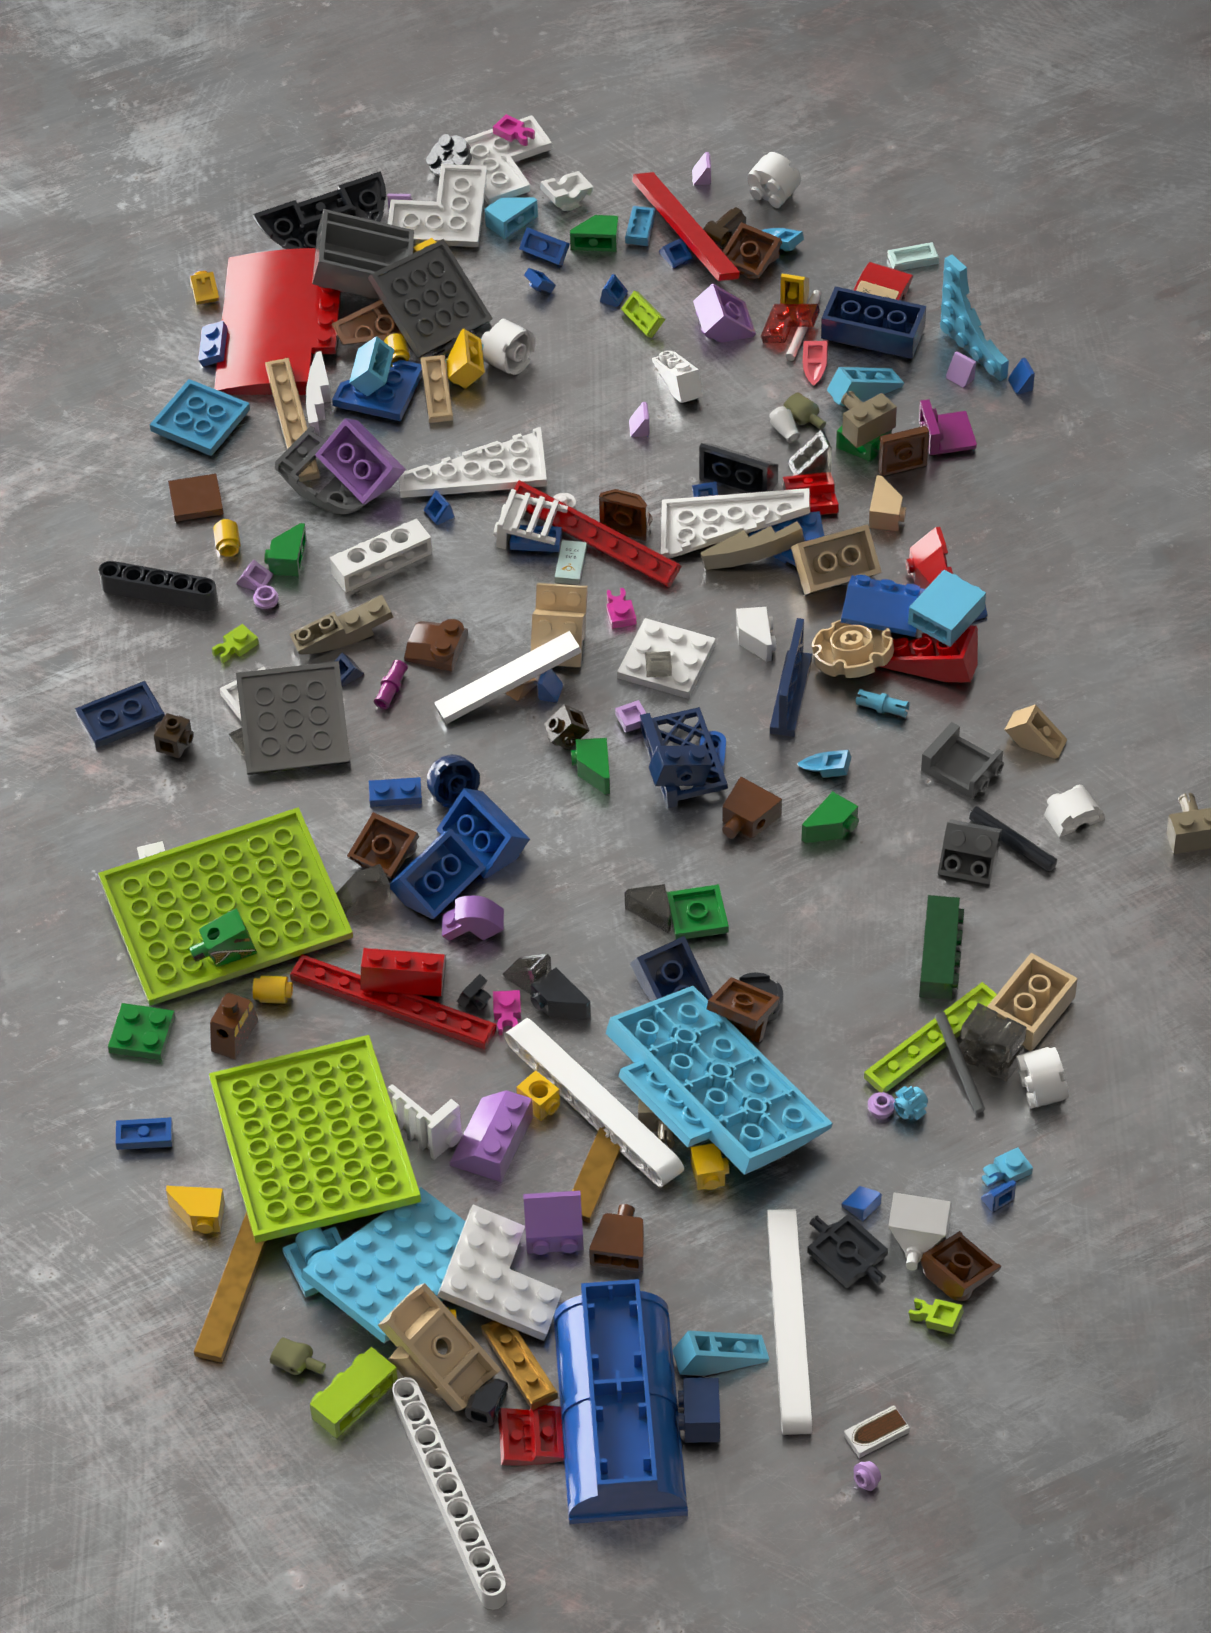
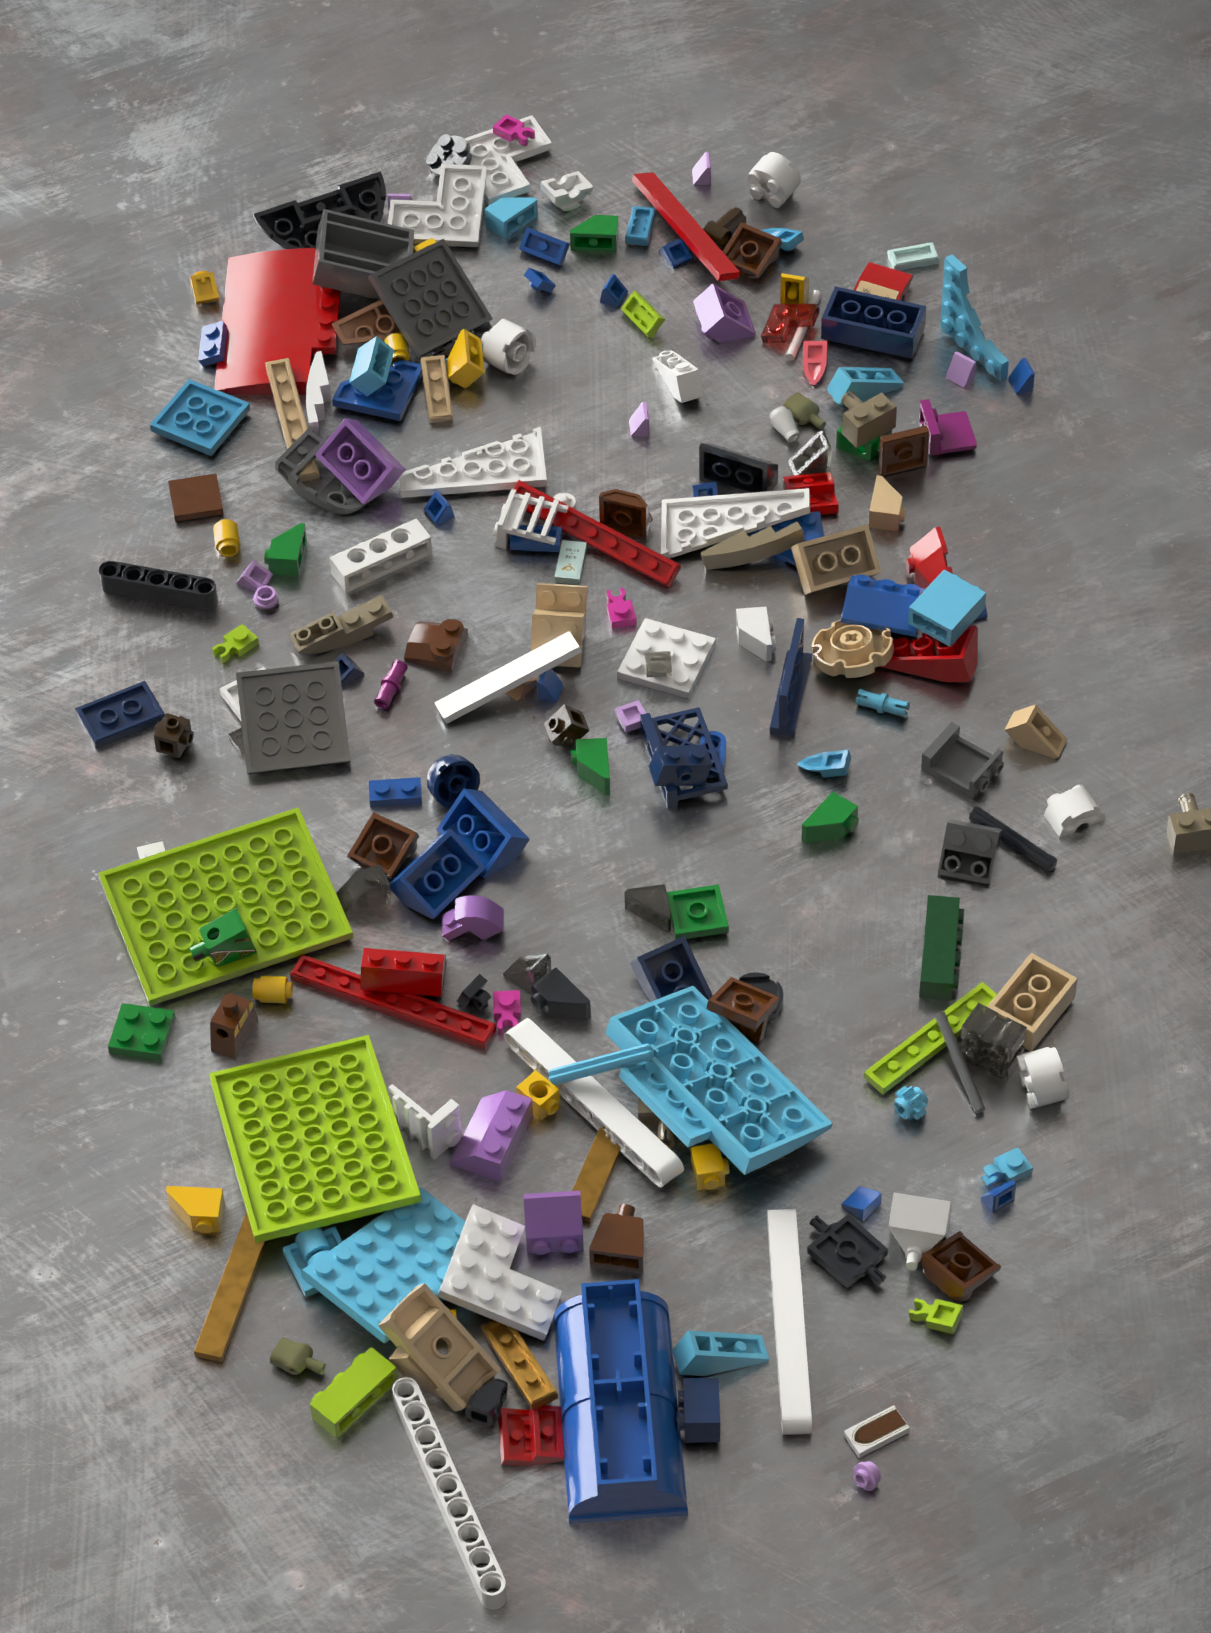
blue plate [115,1117,173,1150] -> none
reddish brown torso [722,777,782,839] -> none
lavender plate [868,1092,895,1119] -> none
none -> medium azure axle [548,1044,654,1085]

